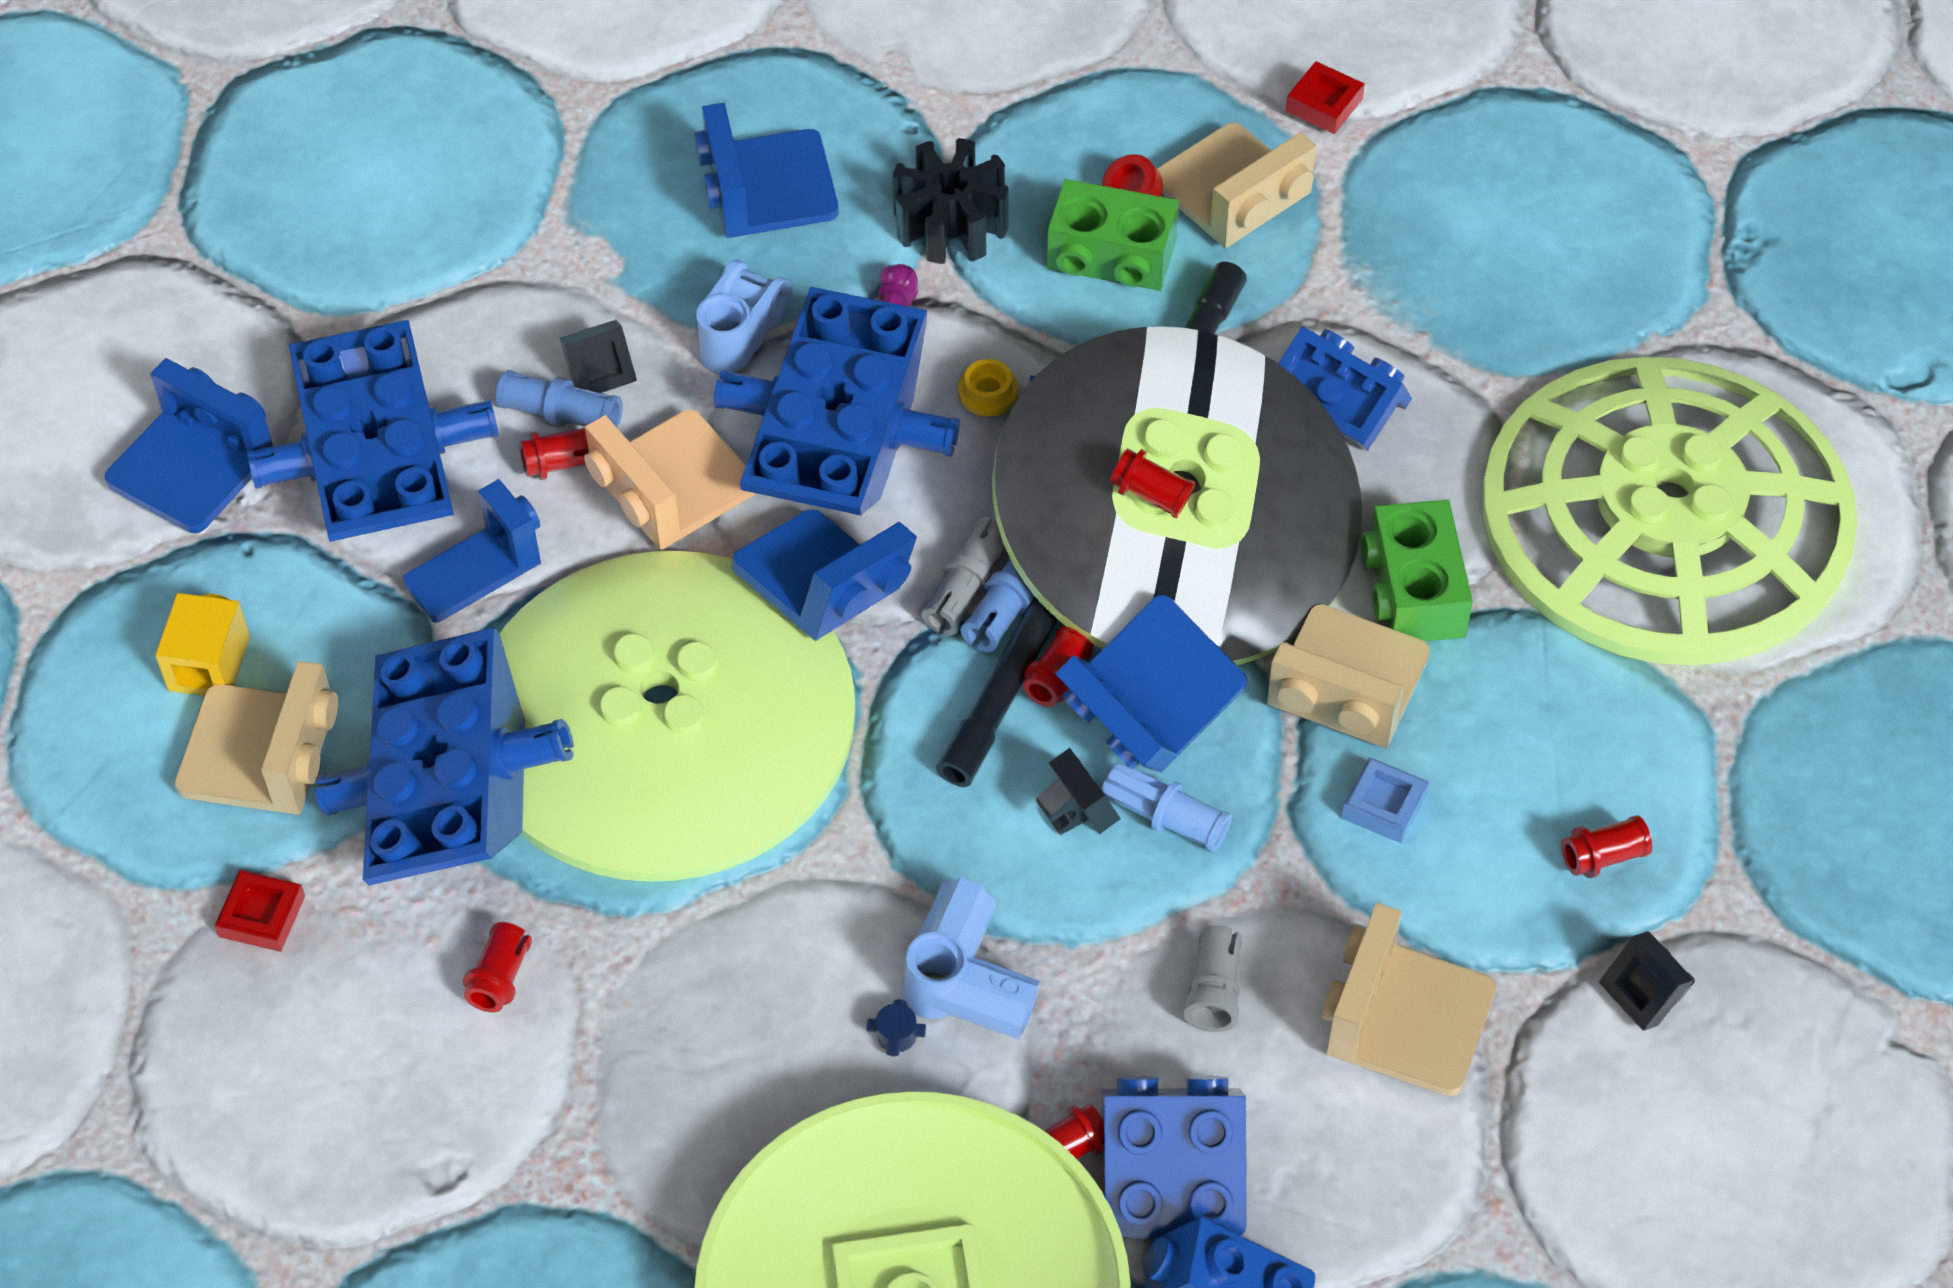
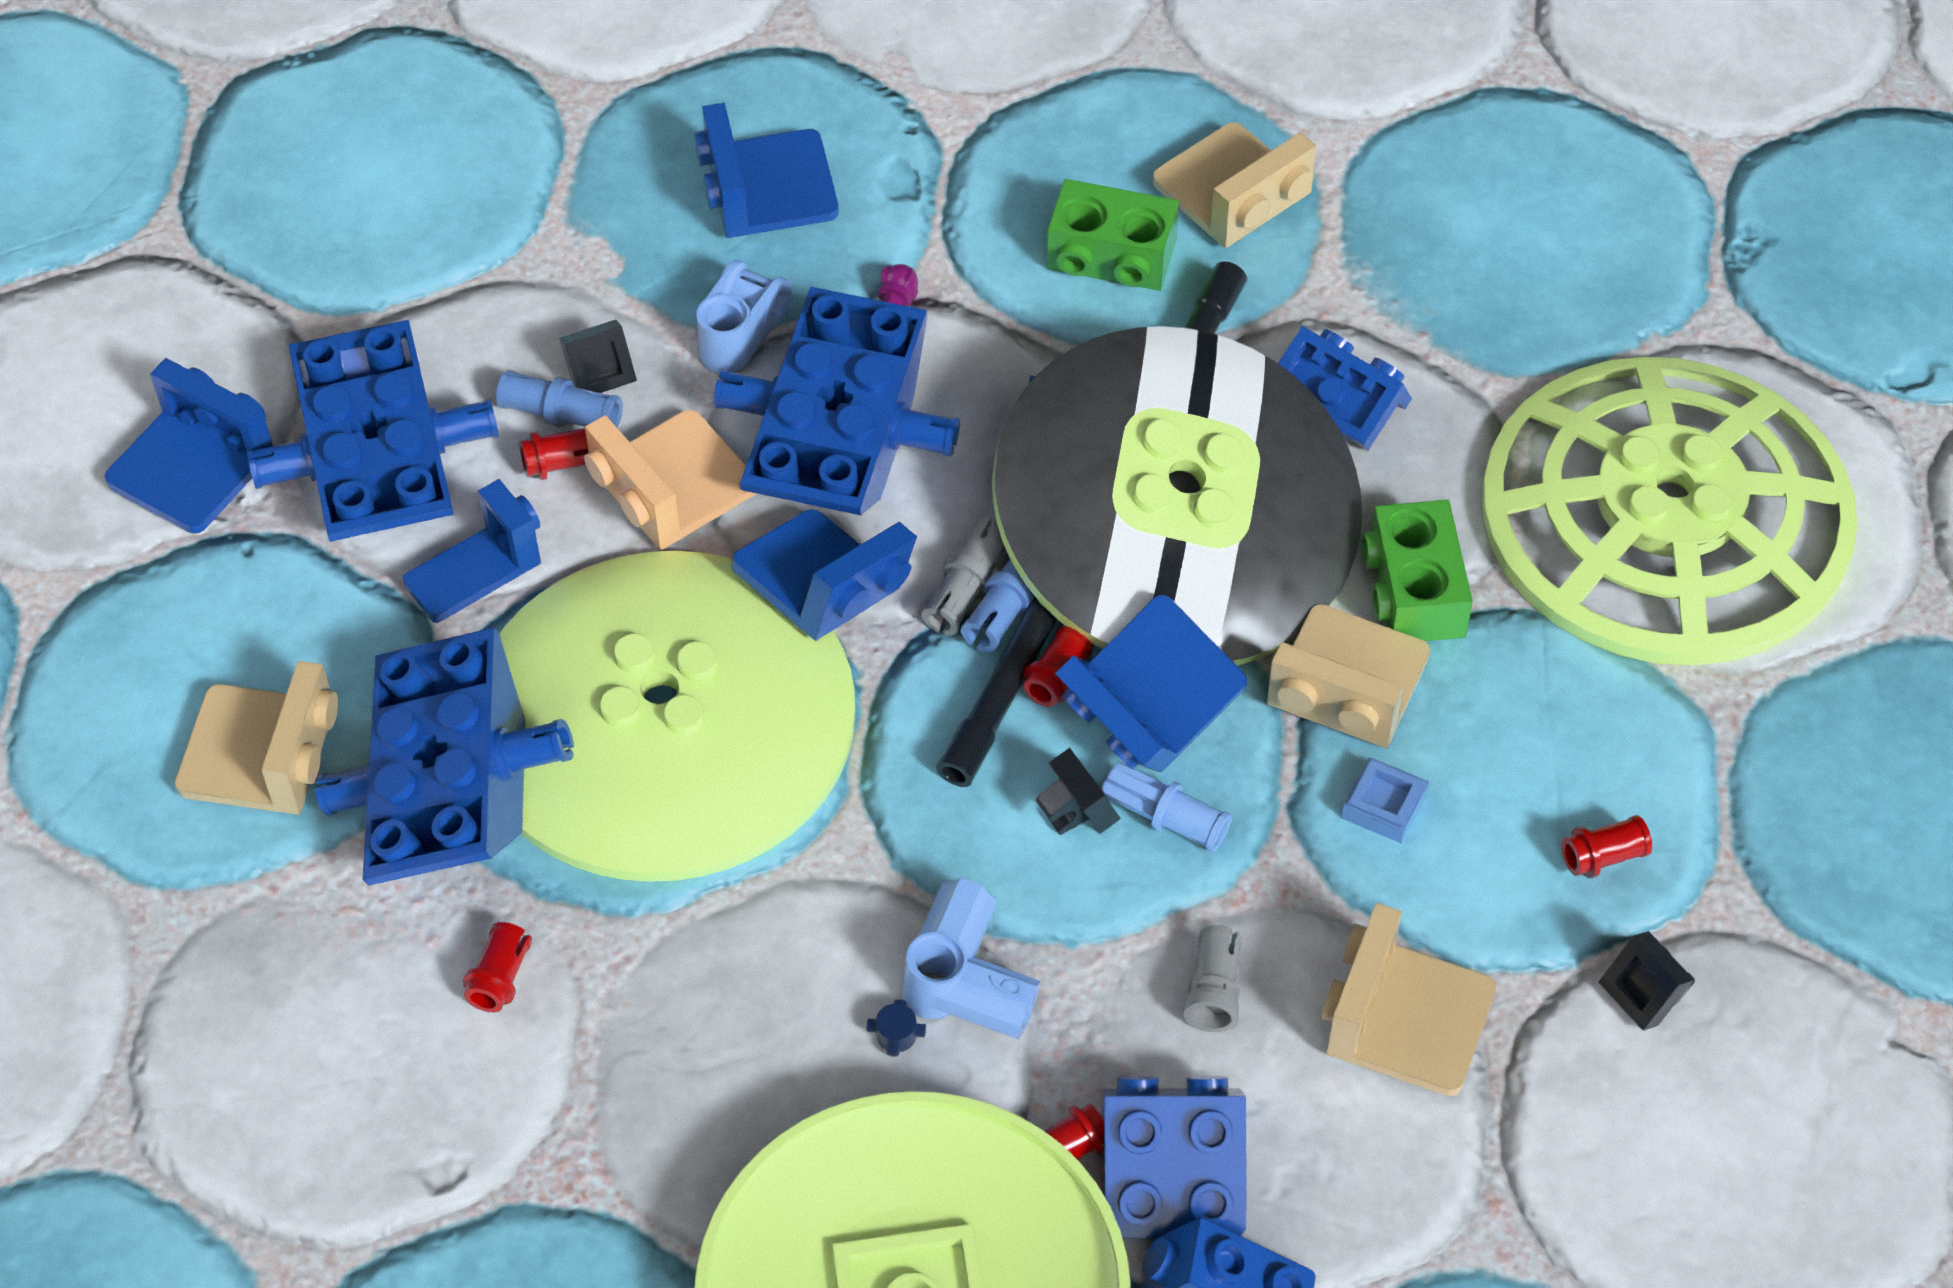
yellow brick [155,593,250,696] -> none
red tile [214,870,305,952] -> none
black gear [892,138,1009,264] -> none
yellow plate [958,359,1018,417] -> none
red tile [1102,154,1163,197] -> none
red pin [1109,448,1196,519] -> none
red plate [1285,61,1365,134] -> none

